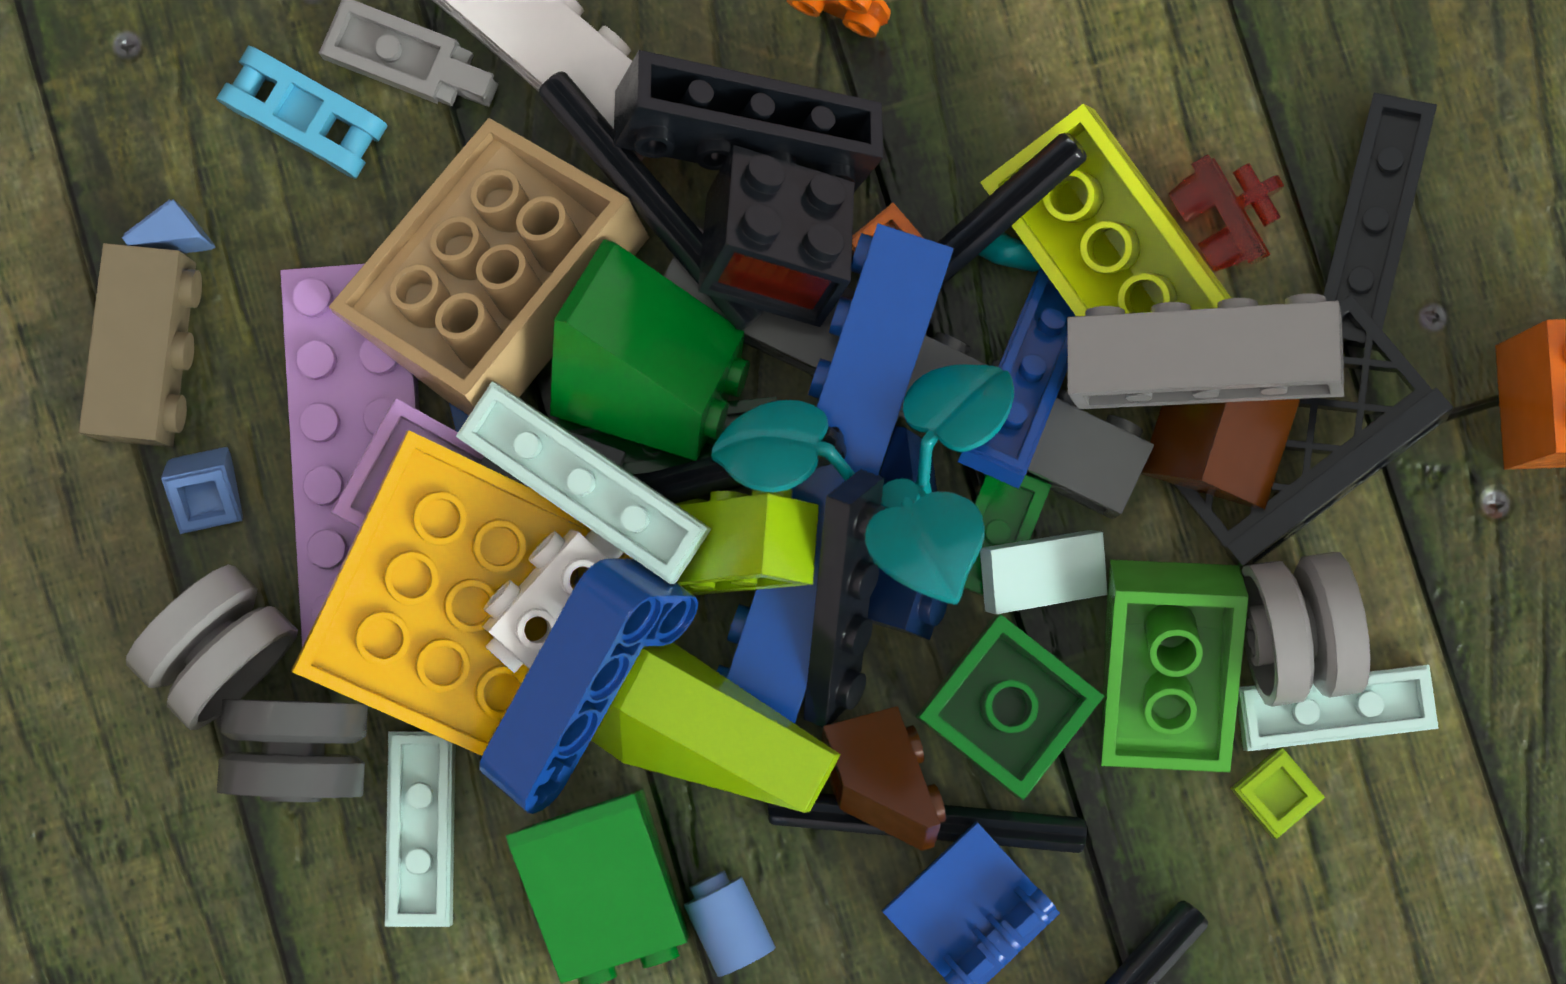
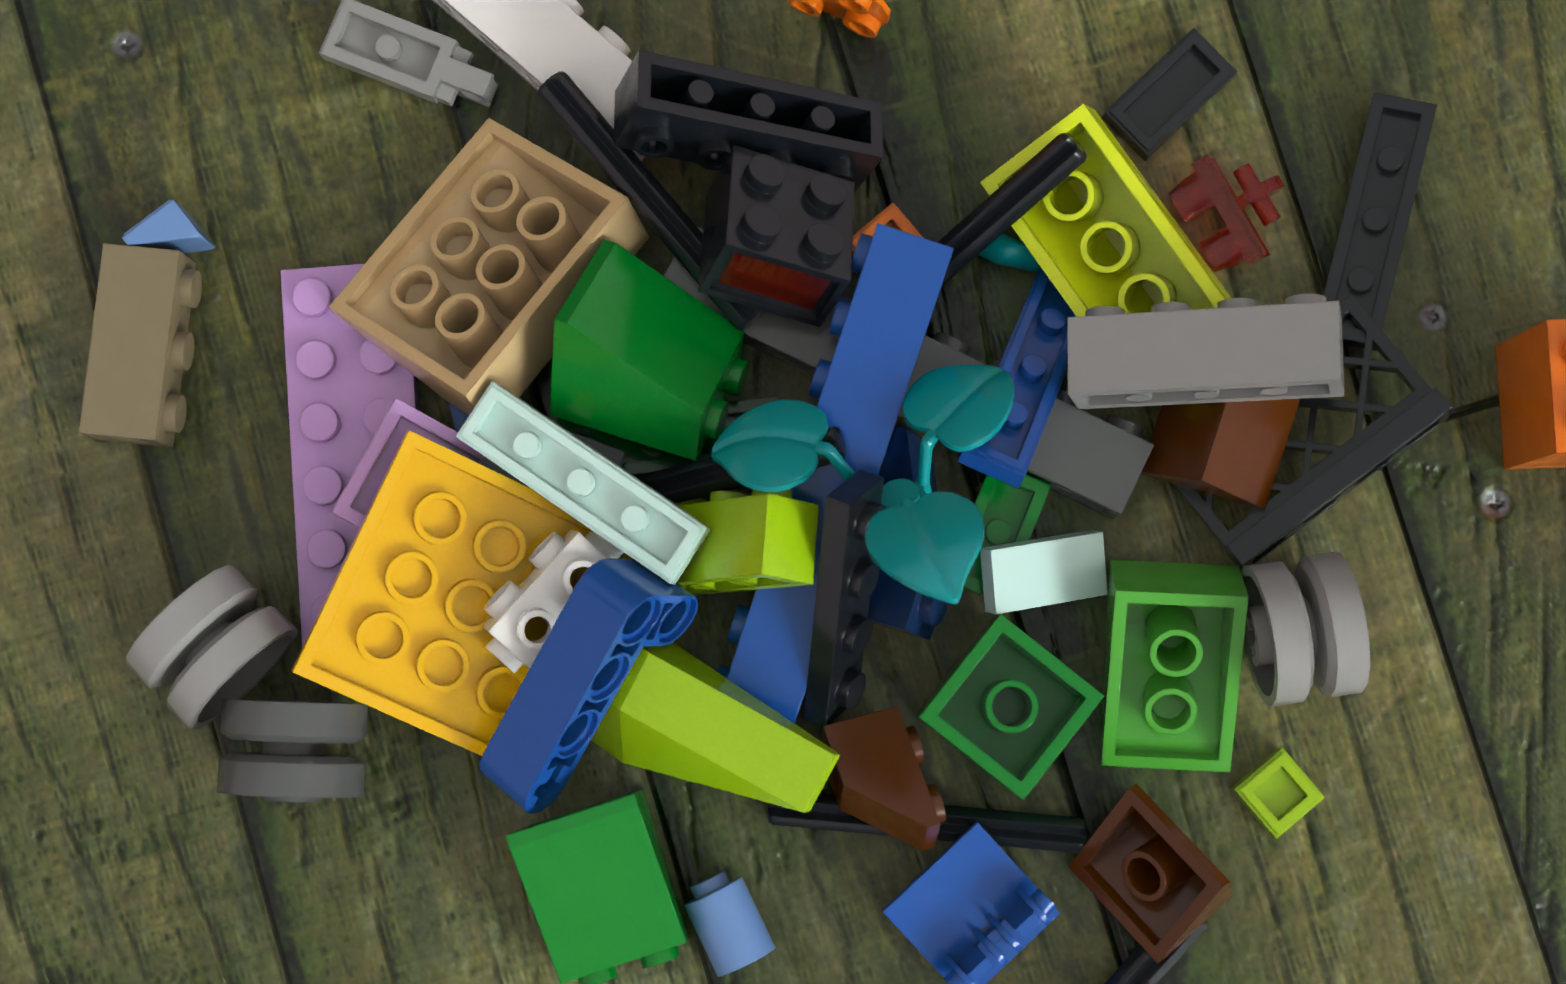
medium blue slope [161,447,243,534] -> none
medium azure plate [216,45,388,179] -> none
light aqua tile [385,731,456,927] -> none
light aqua tile [1237,665,1439,751] -> none
none -> reddish brown slope [1068,783,1232,964]
none -> black tile [1102,28,1237,161]

